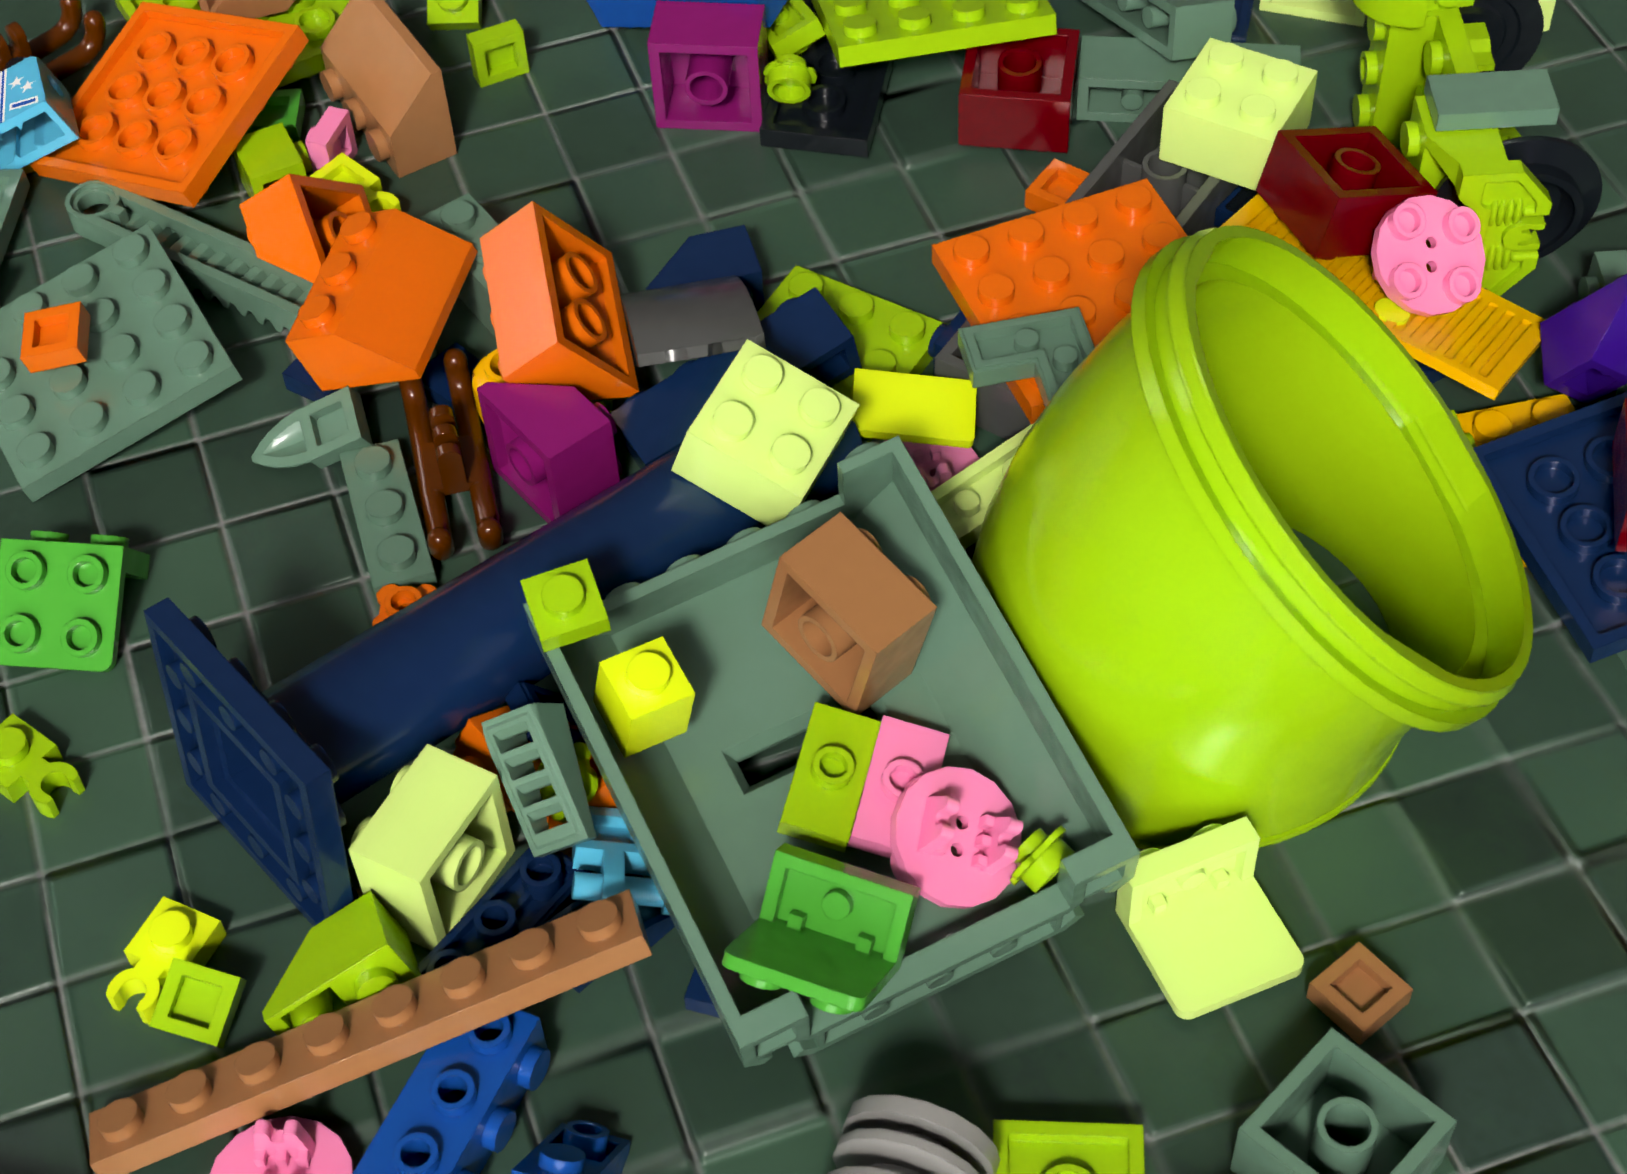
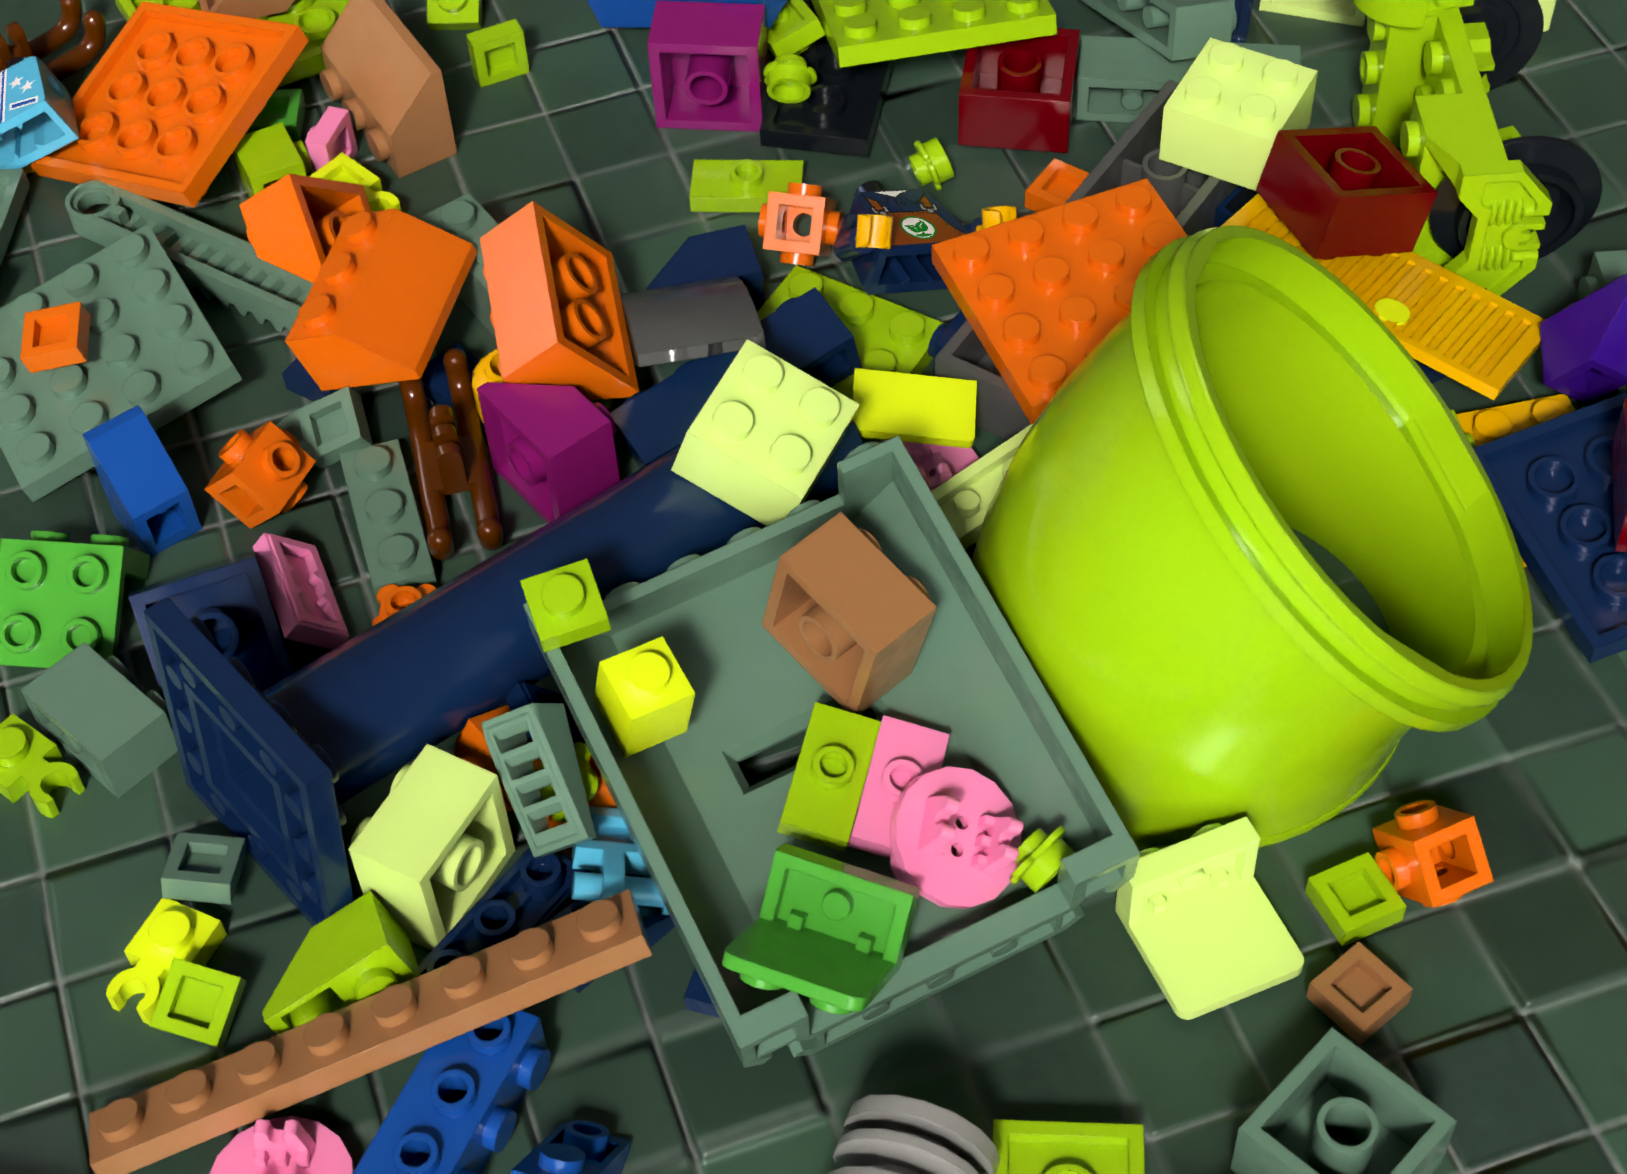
sand green tile [958,307,1095,407] -> none
bright pink plate [1371,195,1486,317] -> none
sand green tile [1424,69,1560,131] -> none
none -> sand green brick [21,642,178,798]
none -> blue slope [82,405,202,558]
none -> dark blue slope [128,552,294,701]
none -> sand green plate [161,832,246,905]
none -> orange brick [204,421,316,529]
none -> bright pink plate [253,532,350,650]
none -> lime plate [689,159,804,213]
none -> orange brick [758,182,843,266]
none -> torso [834,180,1017,295]
none -> lime plate [908,137,955,191]
none -> lime plate [1305,852,1407,947]
none -> orange brick [1372,800,1494,908]

